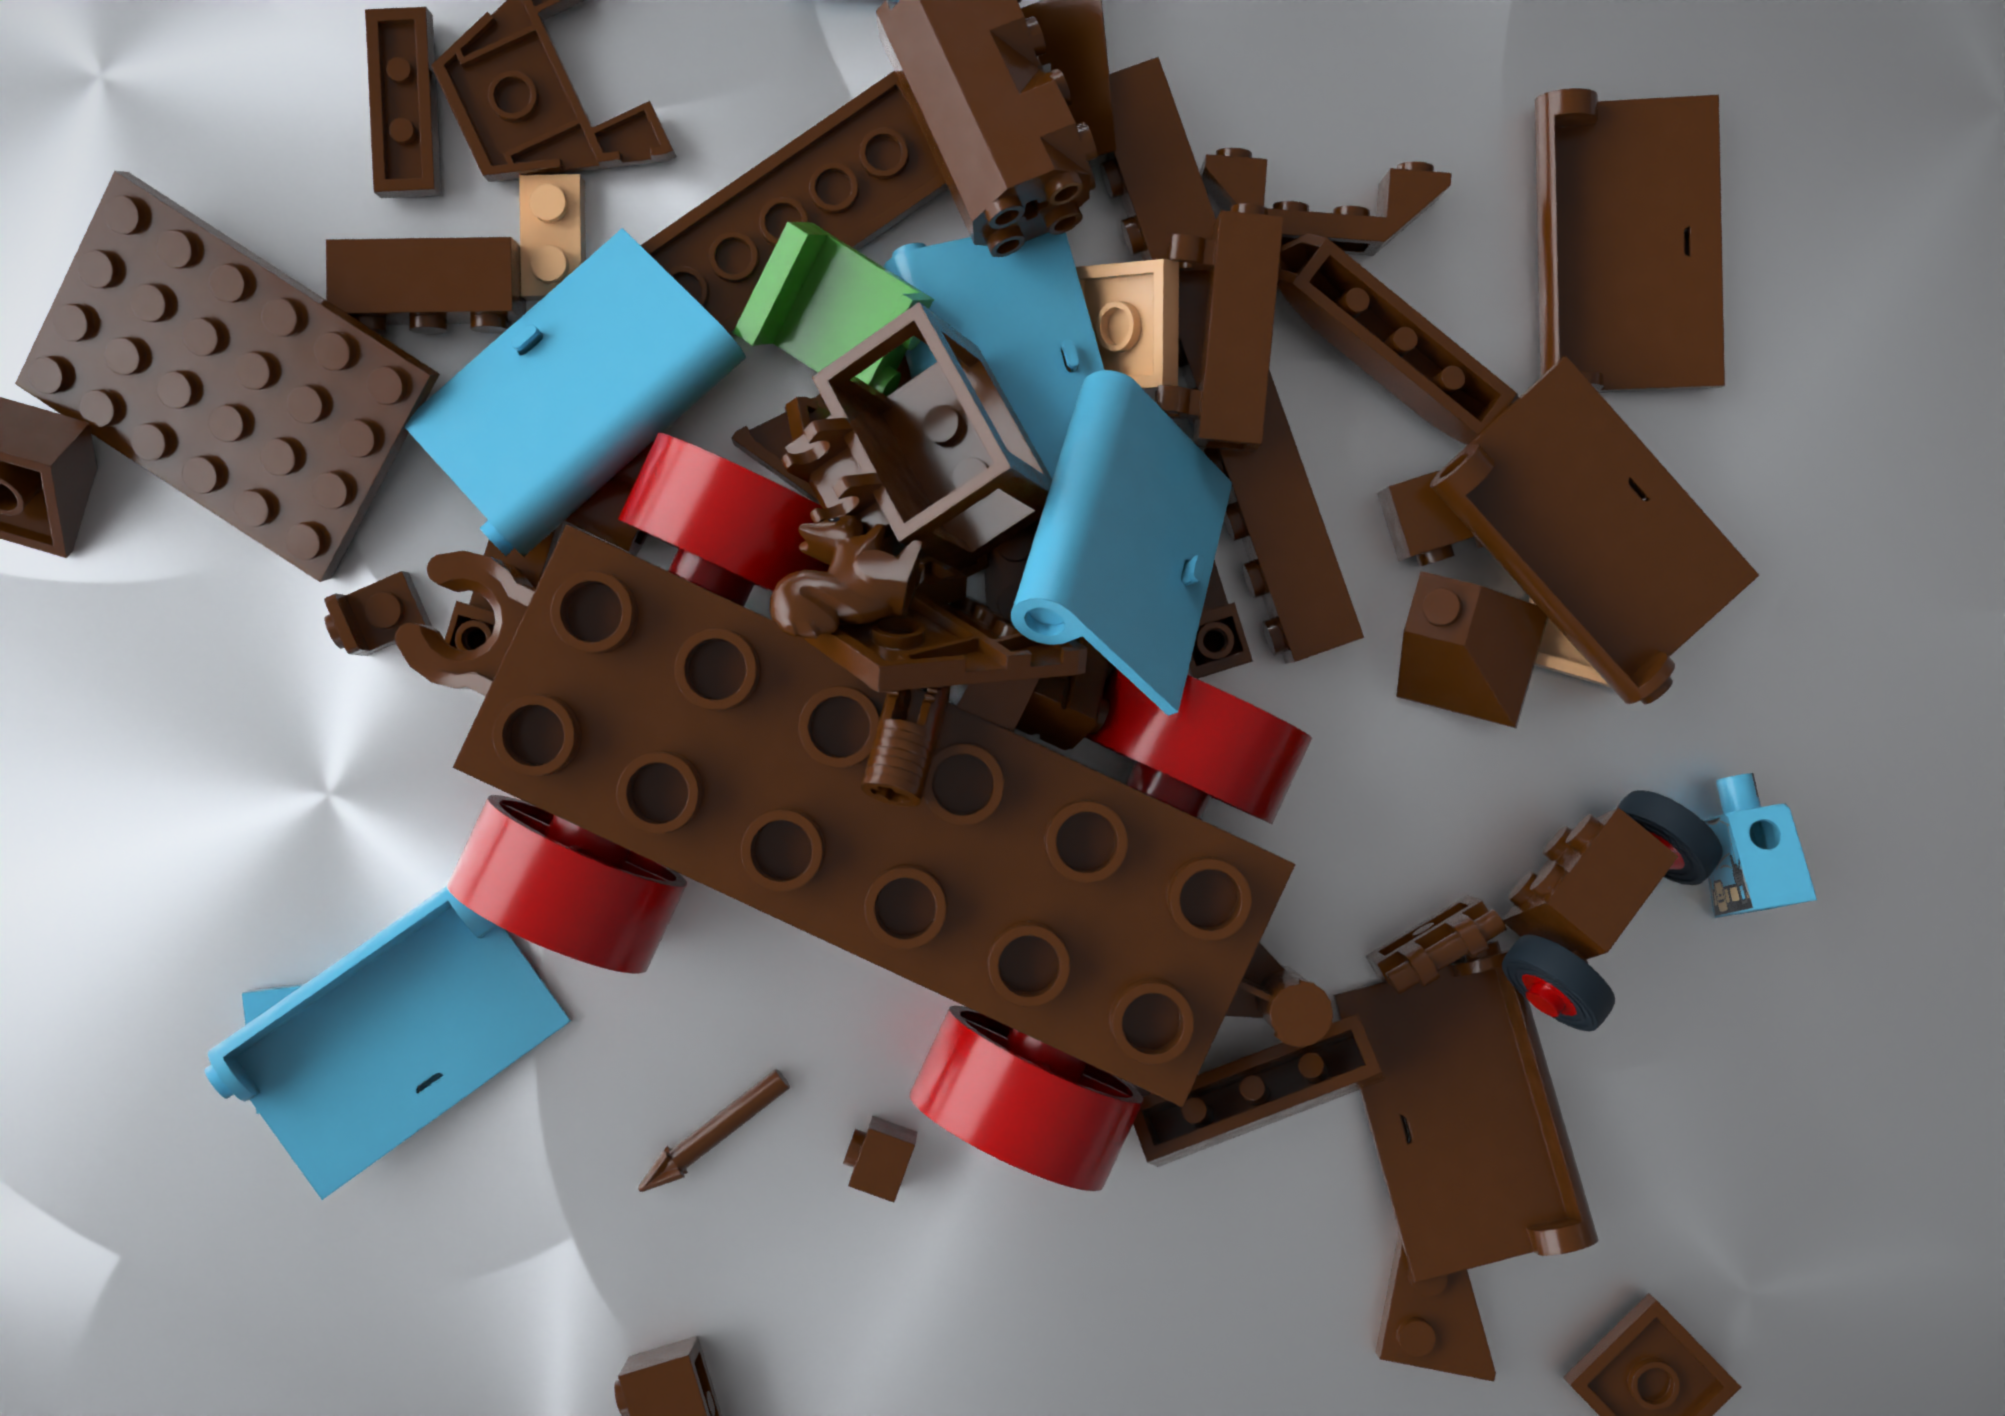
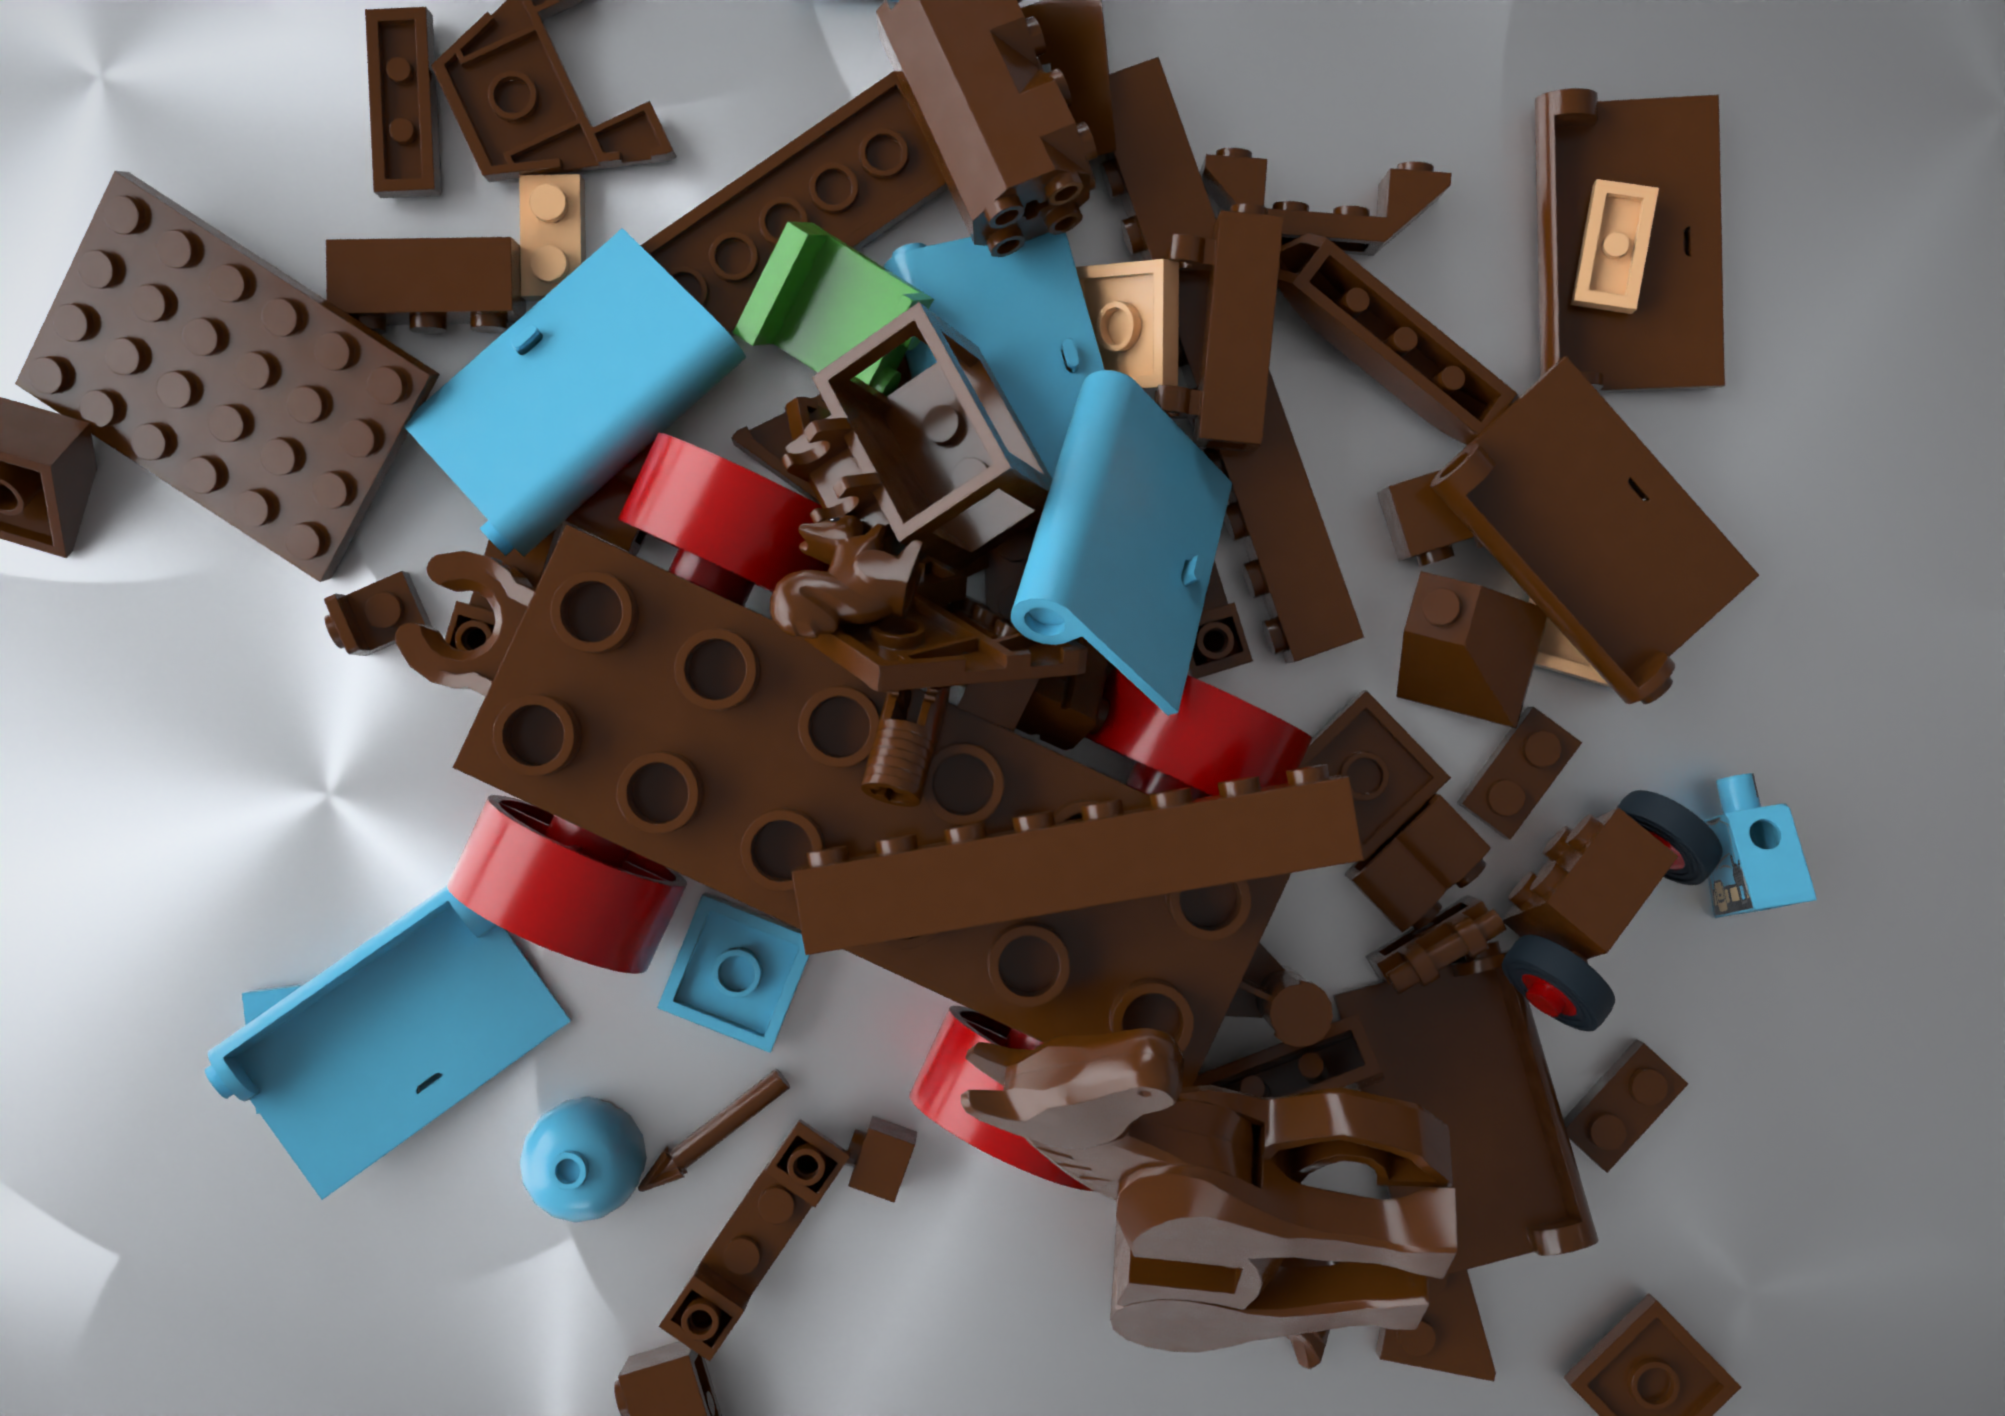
none -> medium azure cylinder [520,1096,647,1223]
none -> medium azure plate [657,892,810,1053]
none -> reddish brown slope [659,1119,851,1362]
none -> reddish brown brick [791,764,1363,955]
none -> reddish brown animal [960,1028,1458,1370]
none -> reddish brown plate [1299,690,1451,862]
none -> reddish brown brick [1345,793,1491,933]
none -> reddish brown plate [1457,707,1582,840]
none -> reddish brown plate [1563,1039,1688,1173]
none -> light nougat plate [1571,179,1659,314]

